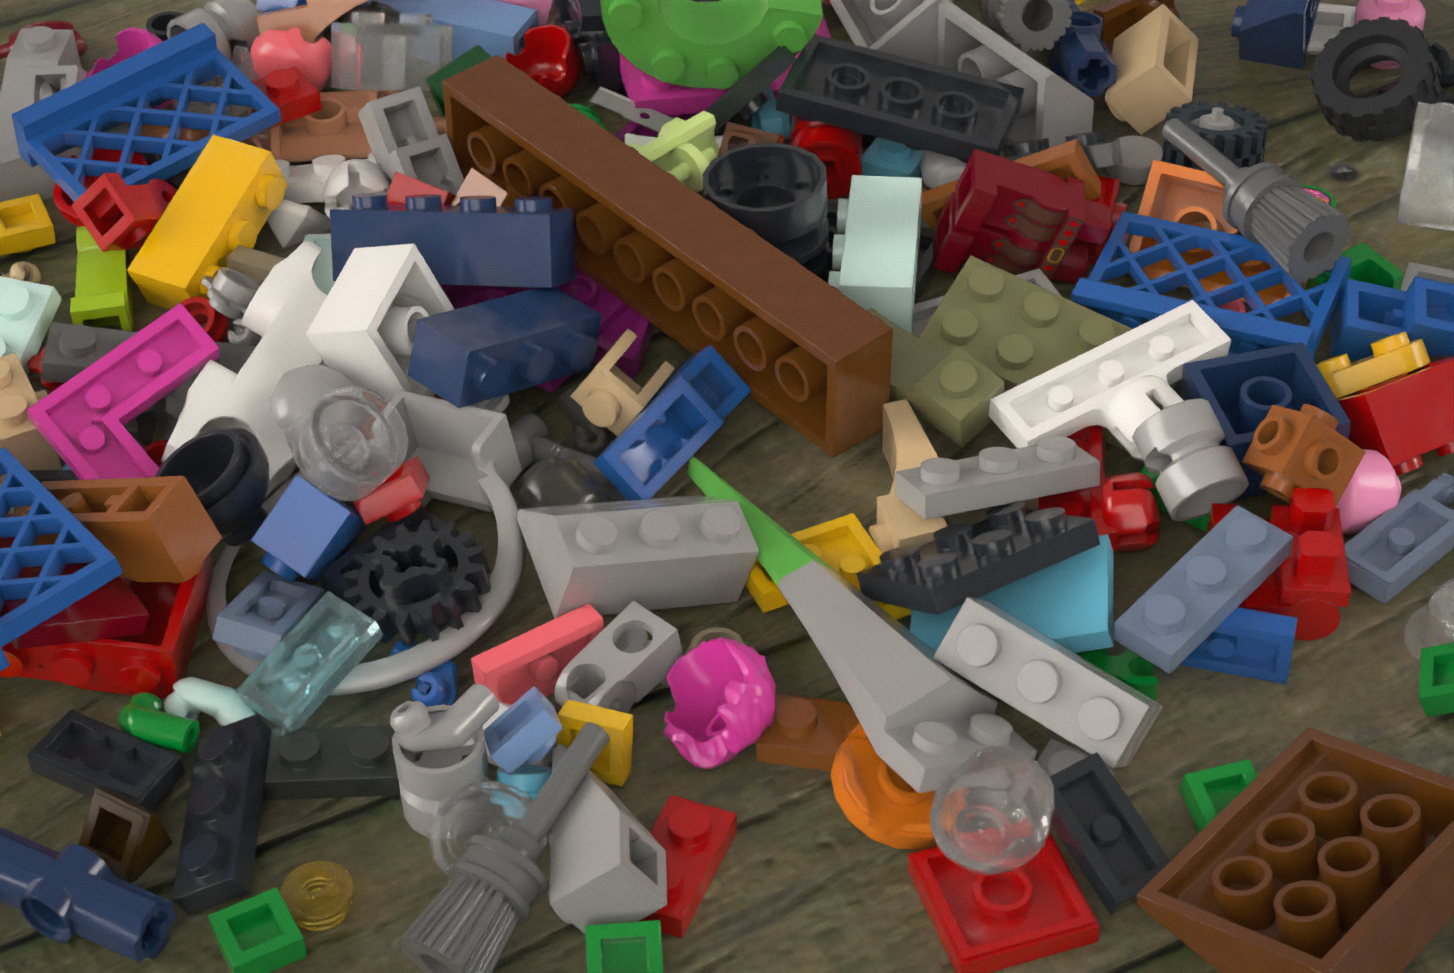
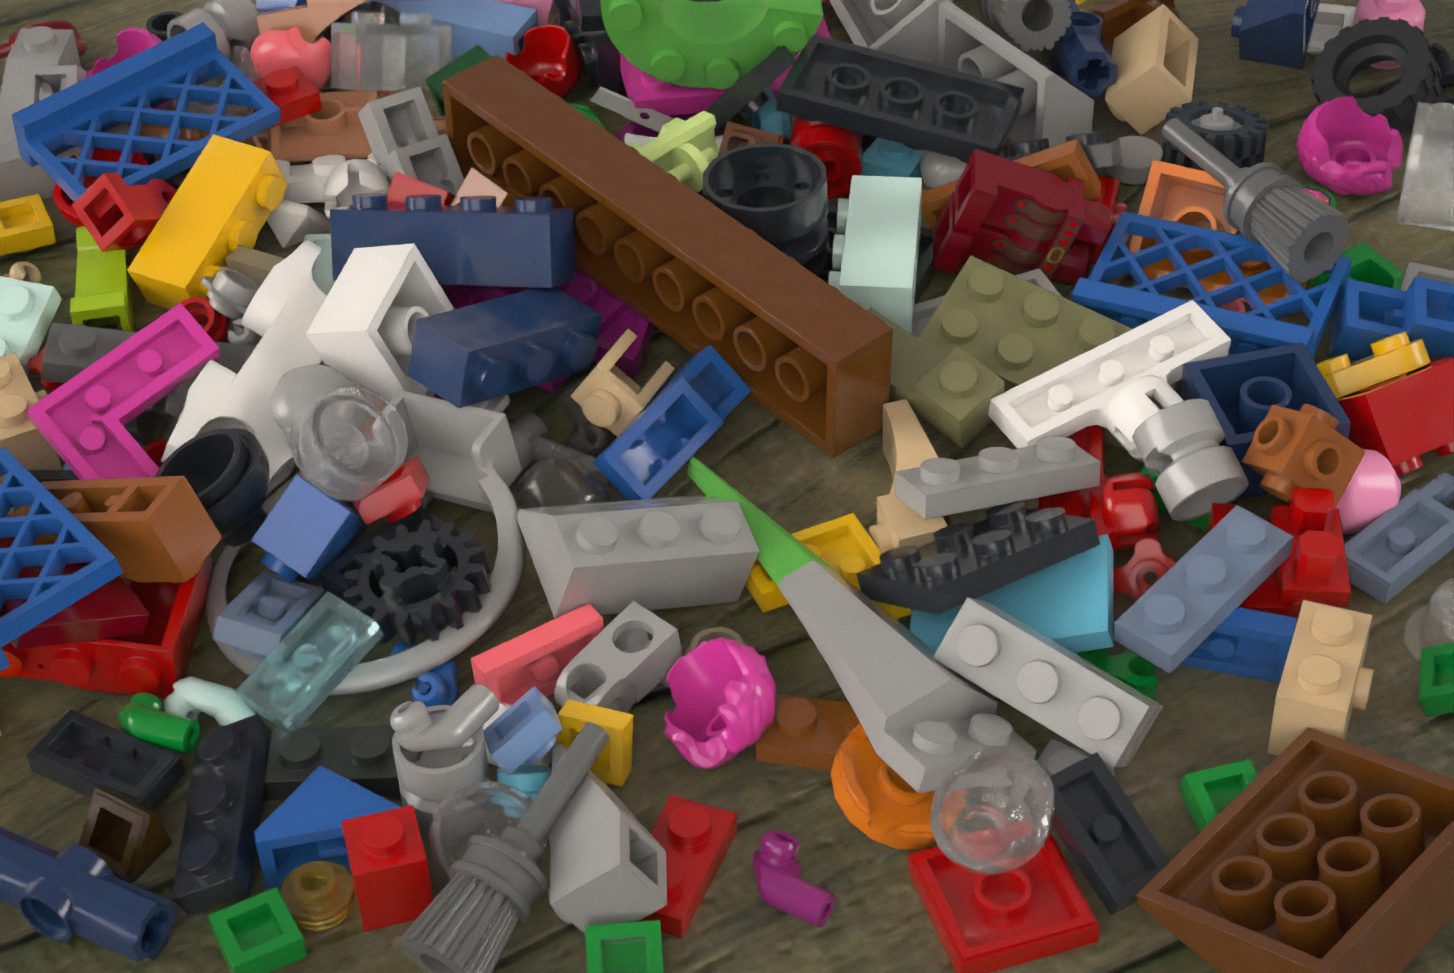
none -> blue slope [254,765,400,889]
none -> red brick [341,805,434,932]
none -> magenta arm [752,830,836,928]
none -> red plate [1113,538,1177,601]
none -> tan brick [1267,600,1374,756]
none -> dark pink hair [1297,96,1403,196]

